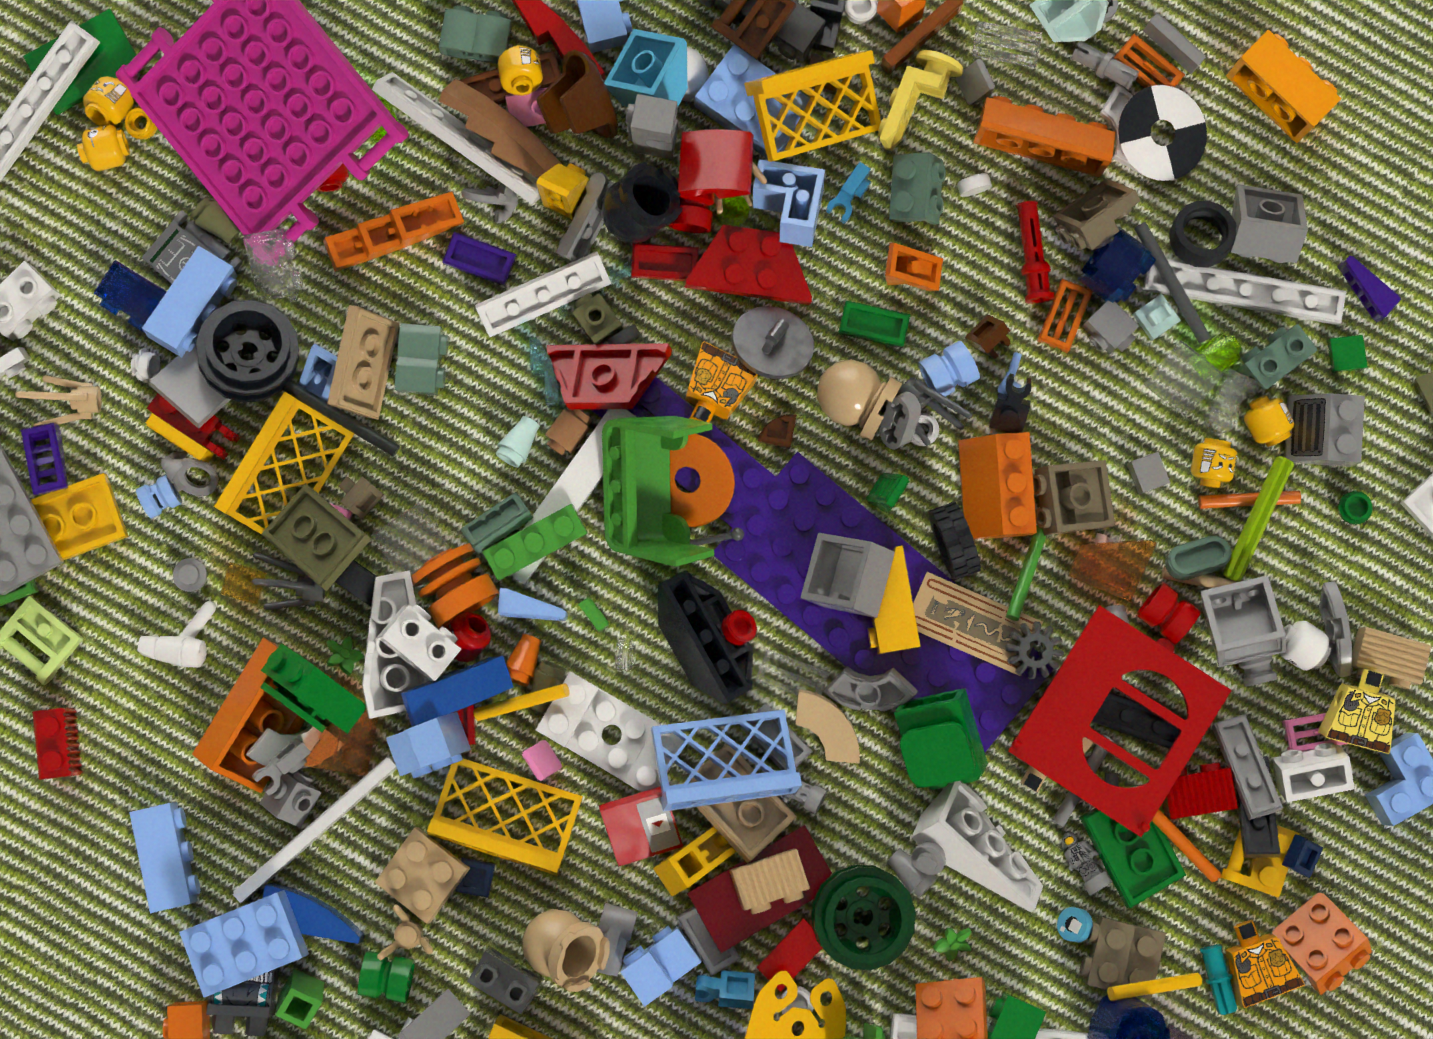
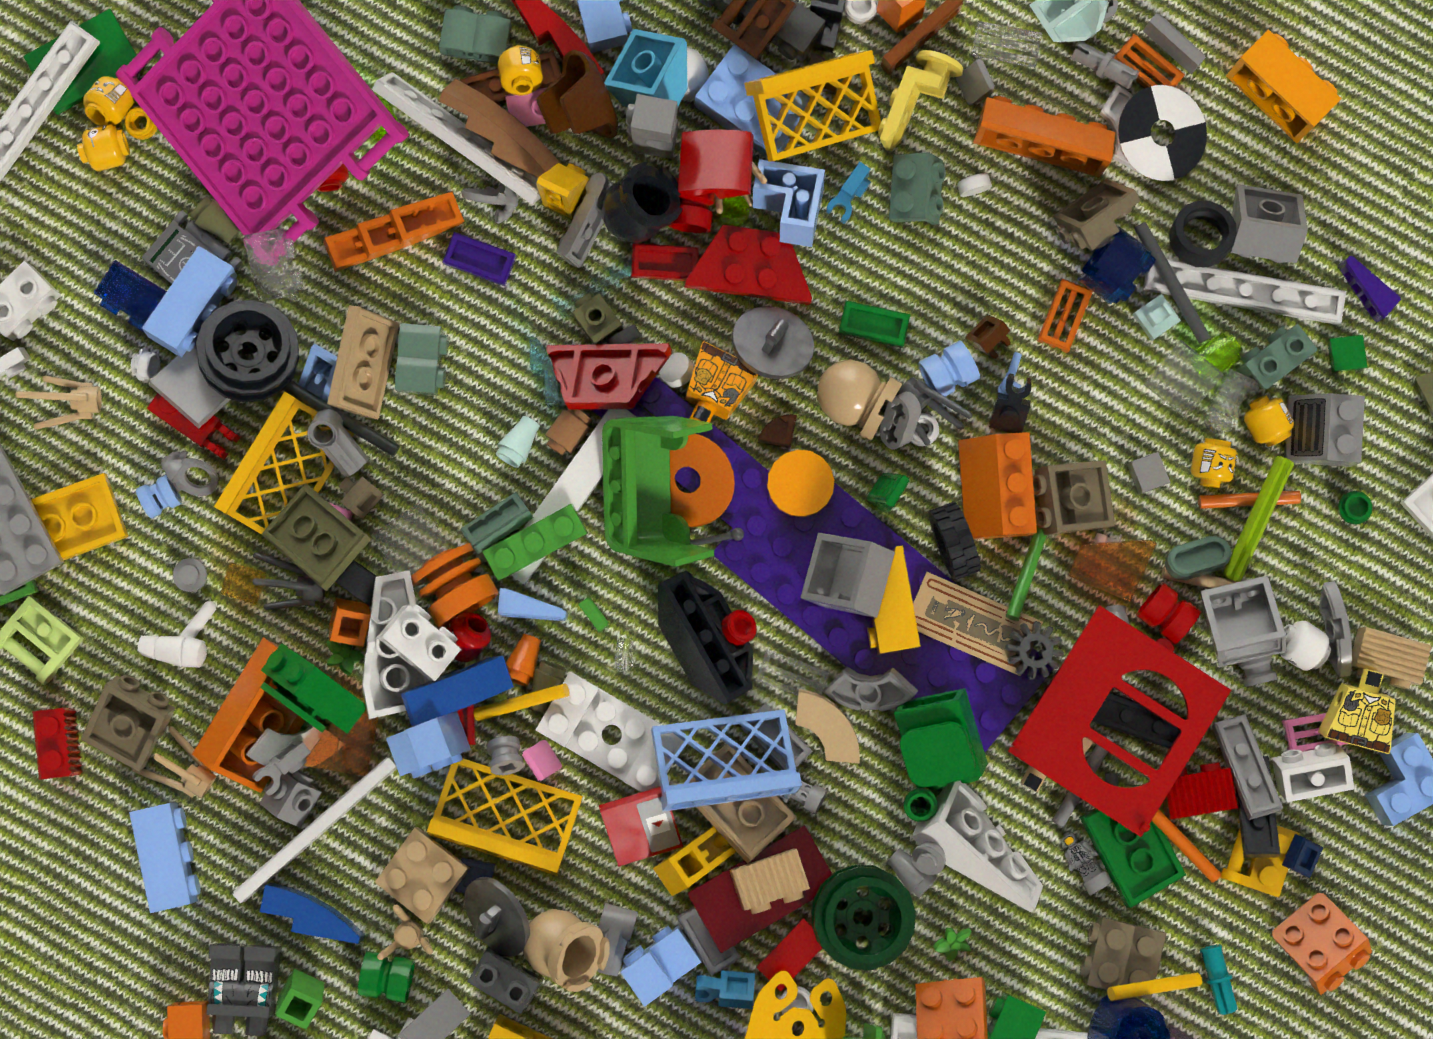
dark purple slope [21,422,68,495] -> none
yellow tile [145,413,214,463] -> none
light blue brick [179,890,309,998] -> none
white plate [475,251,611,337] -> none
orange slope [885,243,943,292] -> none
red pin [1016,201,1055,304] -> none
medium azure tile [1057,907,1093,942] -> none
light grey brick [1082,298,1139,354] -> none
torso [1225,920,1305,1008] -> none
none -> dark tan plate [81,675,176,772]
none -> tan plant [131,726,217,799]
none -> light grey piece [307,409,369,477]
none -> orange brick [328,598,371,647]
none -> flat silver shield [464,877,530,957]
none -> light grey wheel [486,736,524,775]
none -> white tile [659,353,694,388]
none -> light orange tile [767,450,834,517]
none -> green cone [904,787,938,822]

